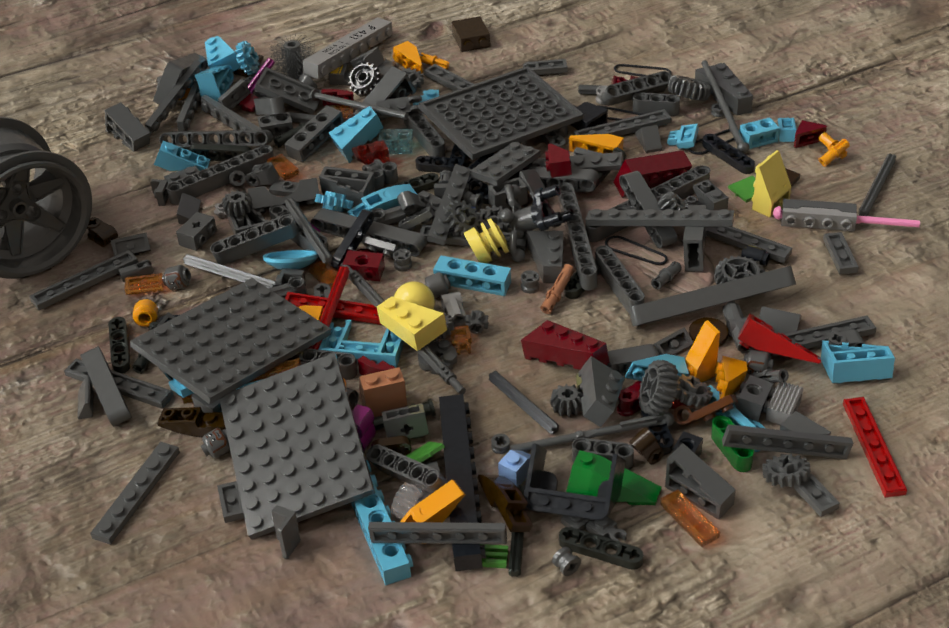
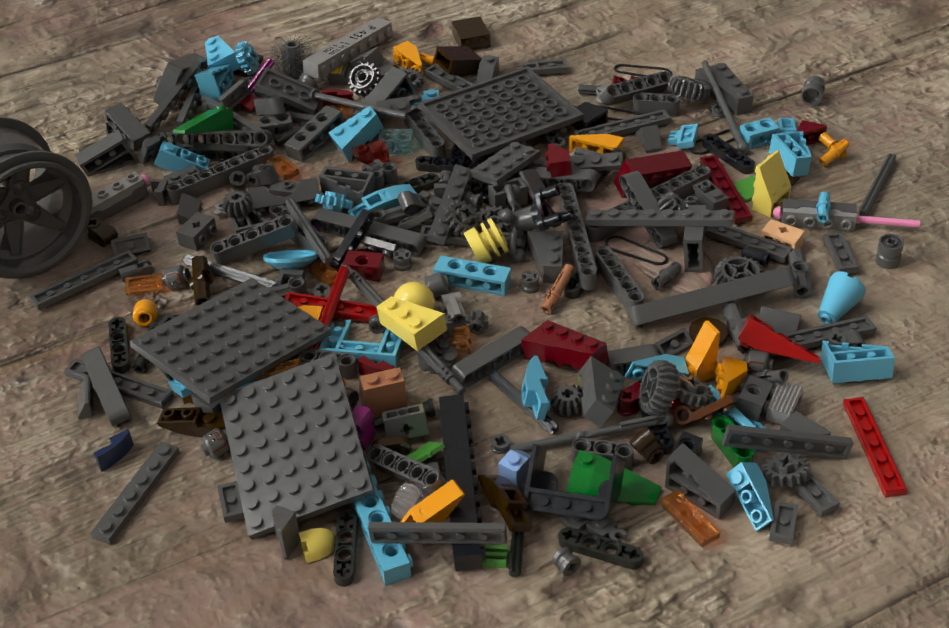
none -> dark grey wedge [75,130,139,177]
none -> light grey piece [90,172,150,221]
none -> dark blue slope [94,429,134,472]
none -> dark grey plate [139,132,167,164]
none -> green wedge [173,106,234,134]
none -> dark brown piece [189,255,214,306]
none -> light yellow brick [299,528,336,563]
none -> pearl dark grey beam [333,510,358,587]
none -> dark grey bush [369,314,386,334]
none -> dark brown brick [433,46,482,74]
none -> dark grey beam [451,326,531,388]
none -> dark grey slope [476,55,499,84]
none -> medium azure slope [521,356,550,420]
none -> dark red plate [699,155,752,224]
none -> medium azure slope [726,462,774,532]
none -> light nougat brick [761,219,805,251]
none -> medium azure wedge [769,131,812,177]
none -> dark grey plate [769,501,798,545]
none -> dark grey piece [788,249,811,298]
none -> dark grey wheel [801,75,825,106]
none -> medium azure pin [816,192,831,223]
none -> medium azure cone [818,271,866,324]
none -> dark grey wheel [875,234,904,269]

